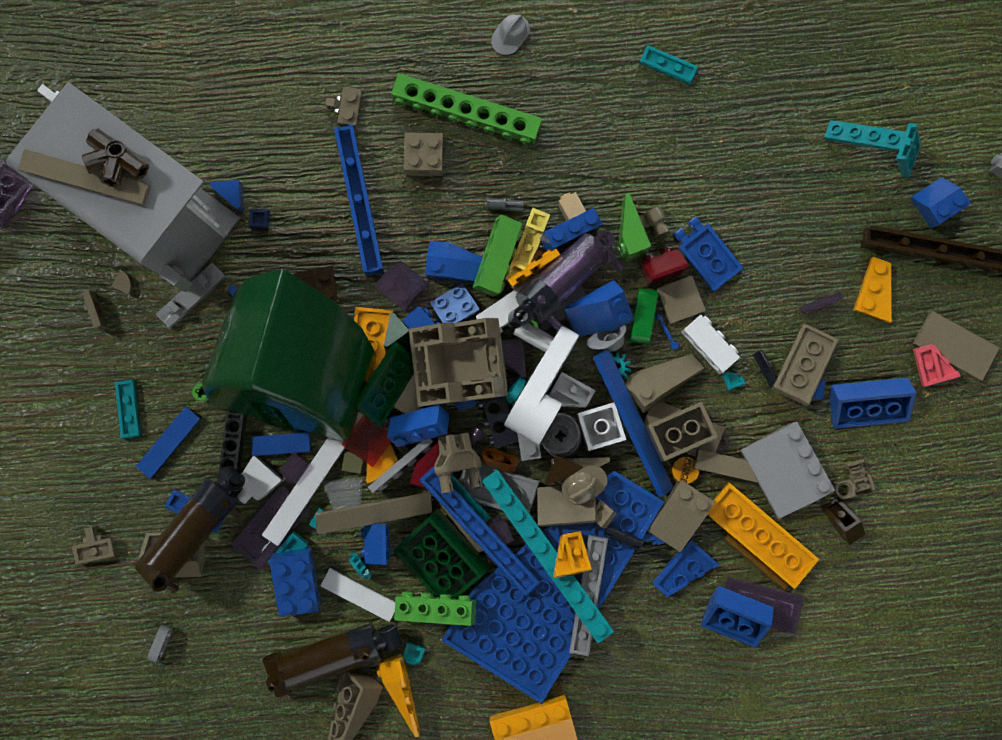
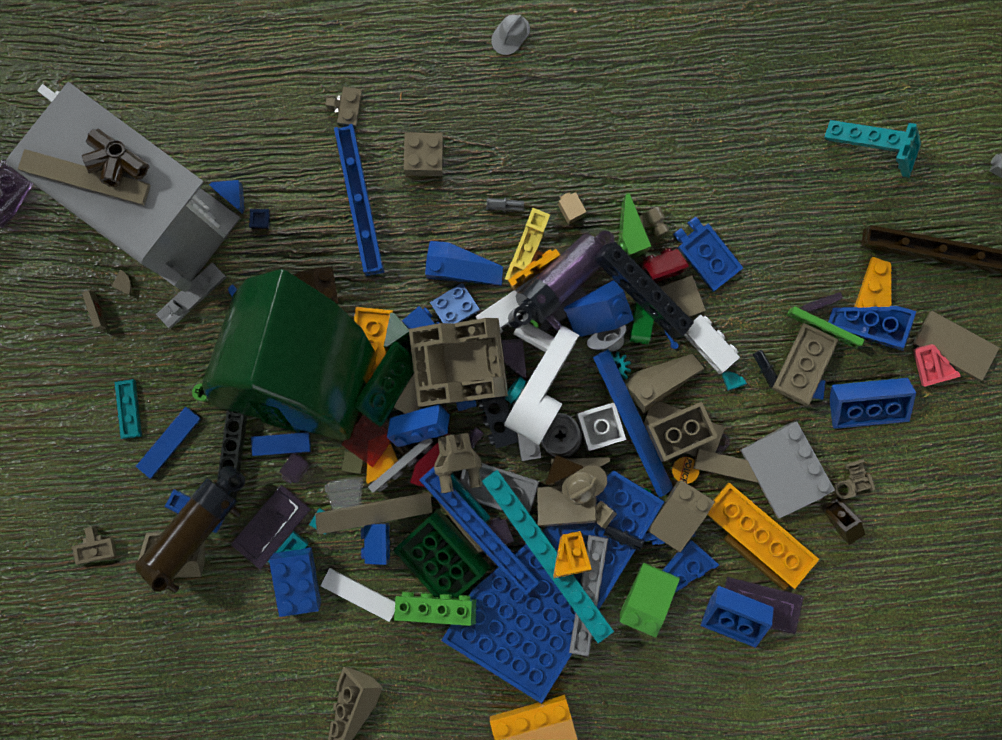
light grey beam [147,624,172,663] -> none
white torso [236,456,285,504] -> none
white tile [262,412,366,546] -> none
dark brown piece [262,623,403,697] -> none
teal gear [349,552,371,580] -> none
clear purple slope [374,260,430,313] -> none
light orange wedge [376,654,420,737] -> none
bright green brick [391,73,542,145] -> none
teal tile [403,642,426,665] -> none
bright green brick [473,215,522,296] -> none
reddish brown plate [480,448,519,473] -> none
blue brick [540,208,603,251] -> none
white wing [549,372,595,408] -> none
teal tile [639,45,698,85] -> none
blue slope [910,177,971,229] -> none
none -> black brick [593,242,694,338]
none -> bright green slope [620,562,680,637]
none -> bright green tile [787,306,864,348]
none -> blue wedge [828,306,916,351]

